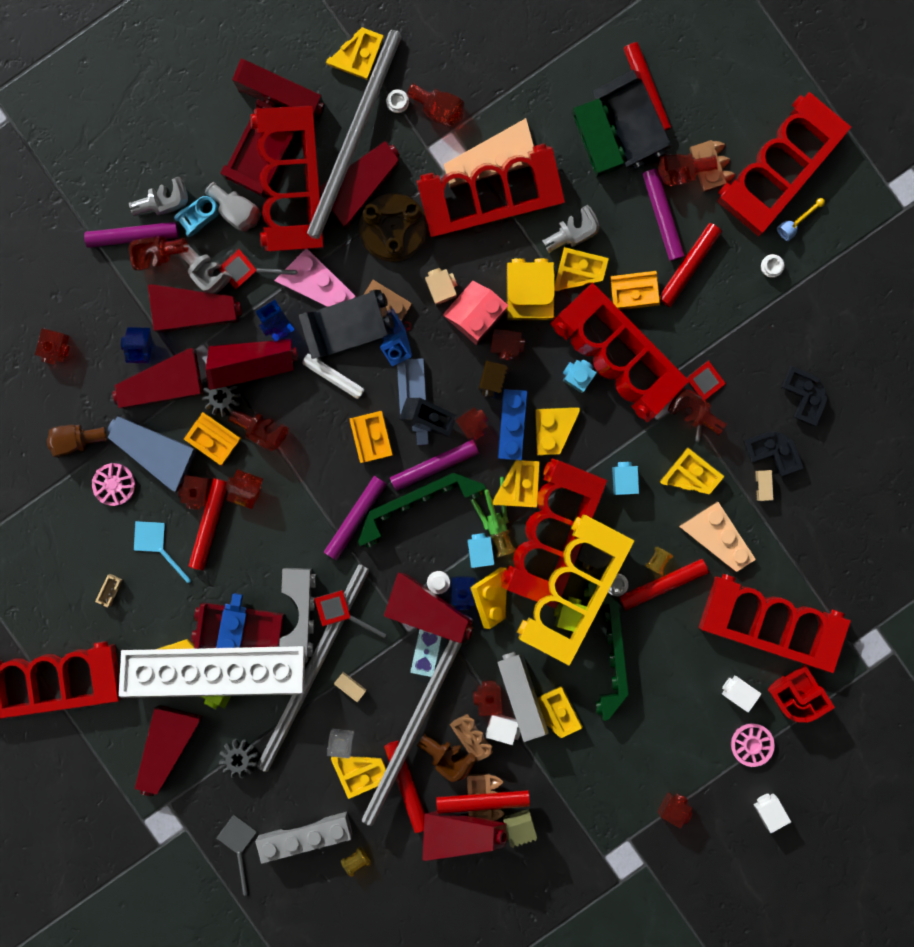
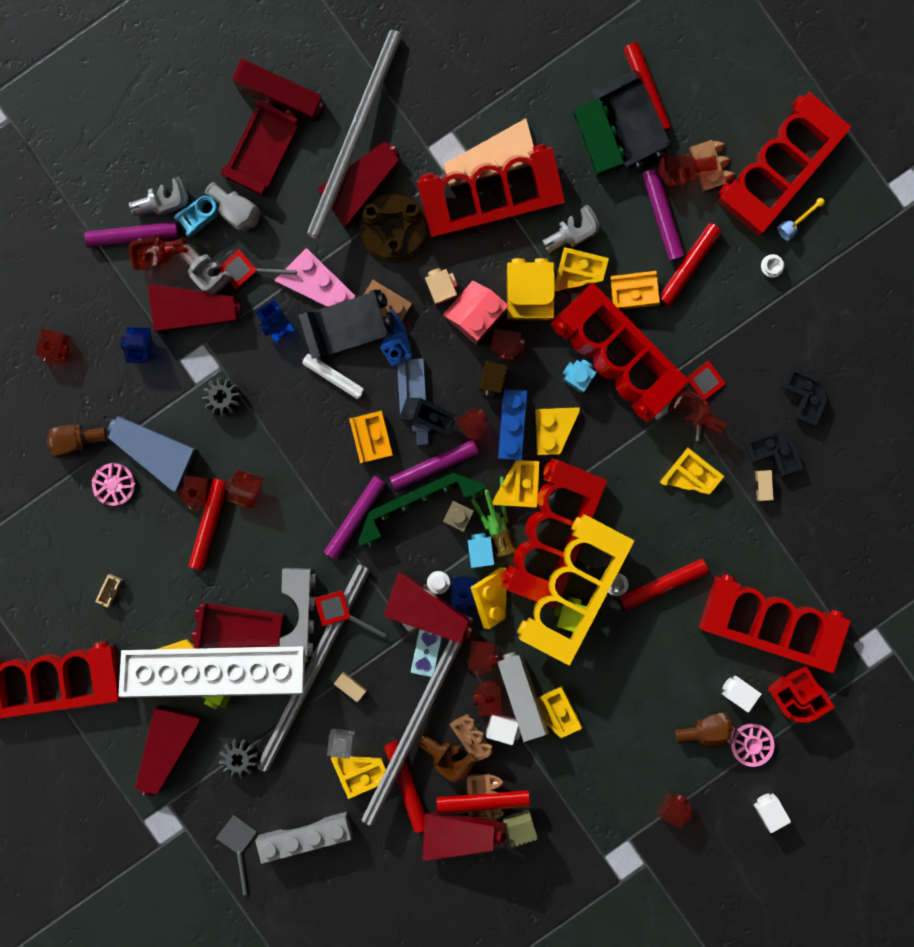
dark red slope [112,348,204,409] -> none
medium azure piece [134,521,191,583] -> none
light orange plate [184,412,241,466] -> none
dark red slope [206,339,298,390] -> none
blue hinge [216,593,247,648] -> none
clear red piece [229,408,289,451] -> none
red fence [250,106,323,251] -> none
yellow wing [326,28,384,80] -> none
clear yellow bush [341,847,371,877] -> none
white plate [386,90,409,113] -> none
clear red piece [406,83,465,128] -> none
dark green slope [583,581,628,721] -> none
medium azure brick [612,462,639,495] -> none
clear yellow bush [645,546,674,576] -> none
light nougat wing [679,502,756,572] -> none
none -> dark tan brick [443,501,474,532]
none -> clear red brick [468,639,499,675]
none -> reddish brown piece [675,713,735,749]

